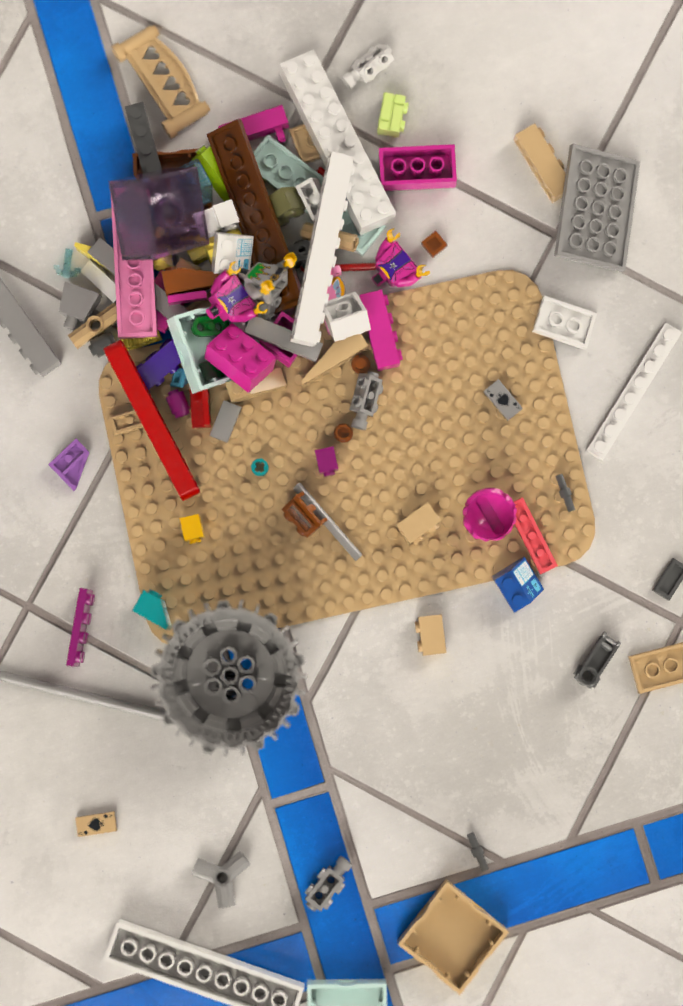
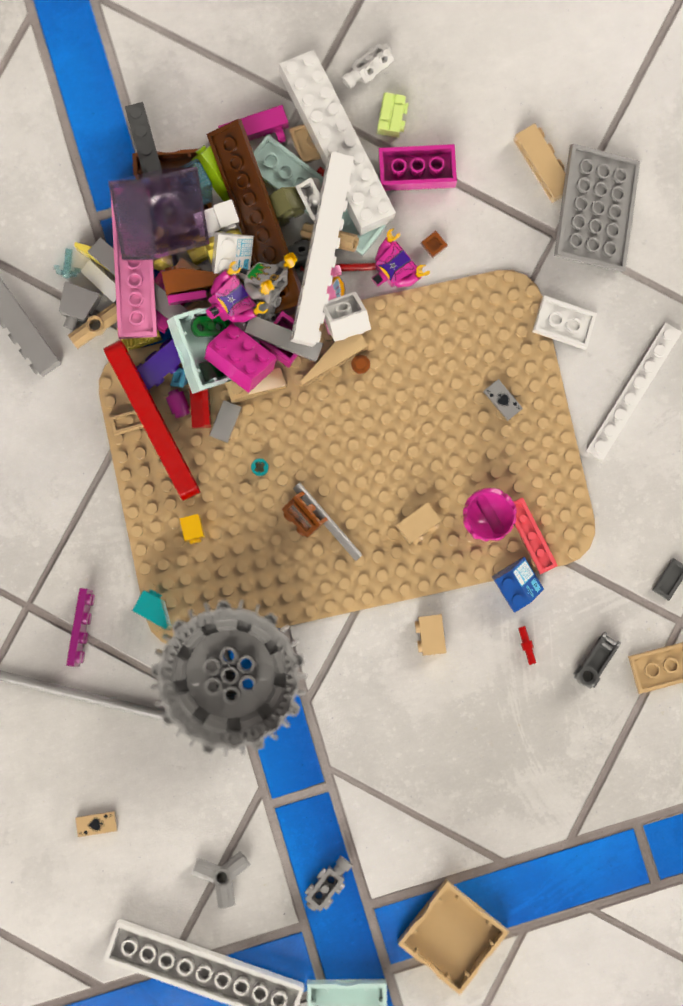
medium lavender wing [48,438,90,491] -> none
dark grey brick [88,332,116,358] -> none
tan piece [111,25,210,139] -> none
magenta brick [315,446,338,477] -> none
dark orange plate [334,423,353,443] -> none
light grey brick [349,371,383,430] -> none
dark pink brick [359,289,403,372] -> none
dark grey bar [467,832,489,872] -> none
dark grey bar [555,474,575,512] -> none
none -> red bar [518,626,536,665]

